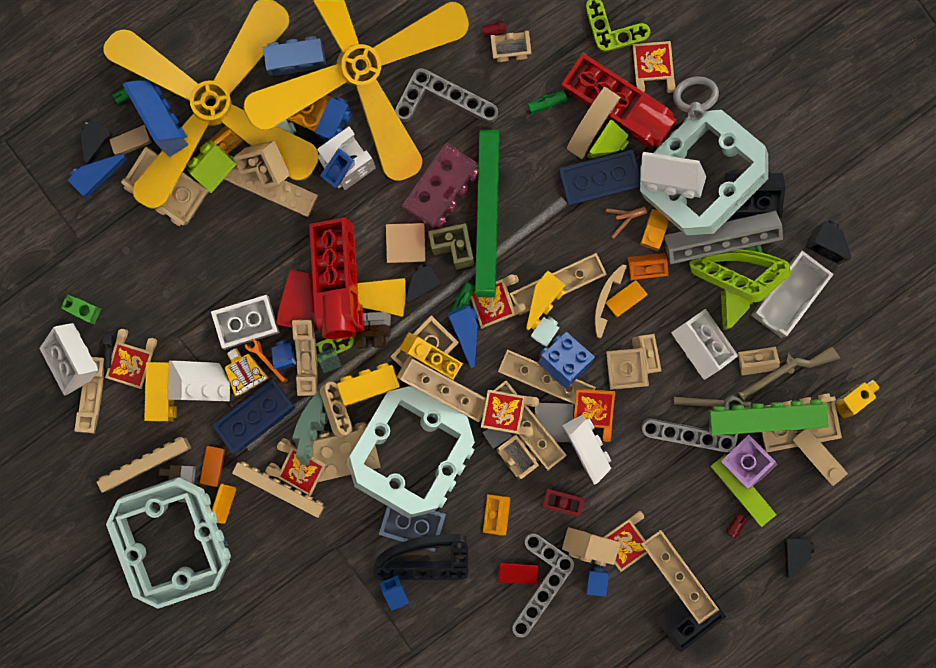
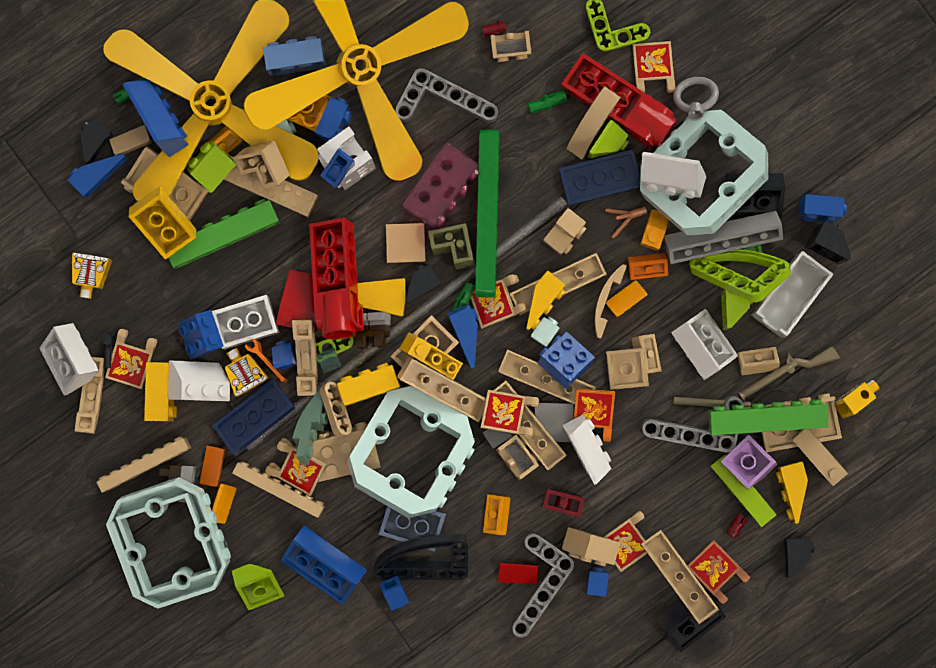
bright green leg [61,294,101,324] -> none
none -> torso [72,253,112,299]
none -> yellow brick [129,186,196,260]
none -> bright green brick [169,199,280,269]
none -> blue brick [178,310,224,360]
none -> lime slope [232,564,284,610]
none -> blue slope [280,526,367,605]
none -> tan brick [543,208,586,256]
none -> flag [687,540,750,604]
none -> yellow slope [776,461,808,524]
none -> blue brick [798,194,847,223]

